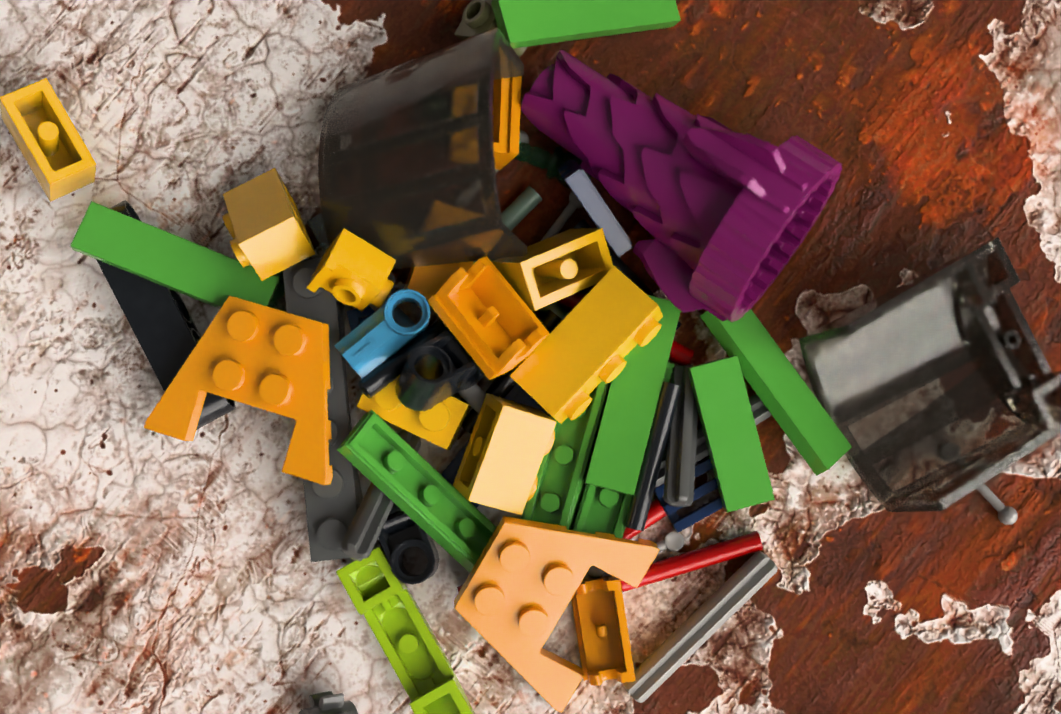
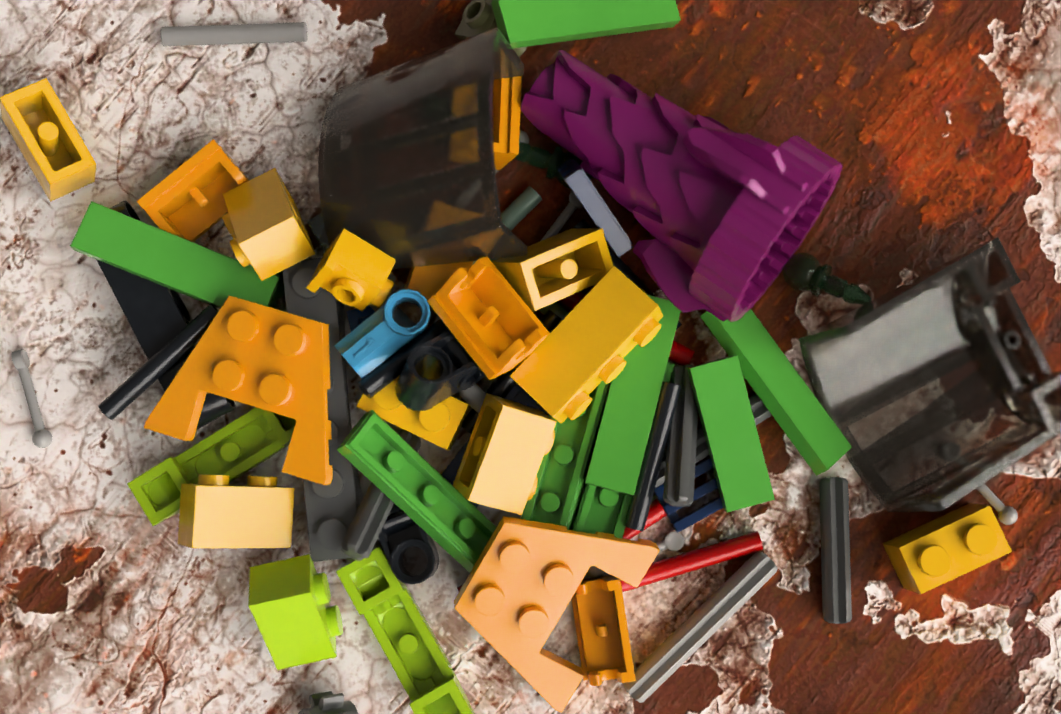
none -> light grey hinge [12,349,52,448]
none -> black bar [98,304,219,420]
none -> lime slope [127,407,296,526]
none -> light orange hinge [137,139,249,242]
none -> light grey bar [161,22,307,46]
none -> yellow brick [178,474,294,548]
none -> lime brick [248,554,343,670]
none -> bar [783,252,872,305]
none -> dark grey axle [819,477,852,624]
none -> yellow brick [883,503,1012,594]

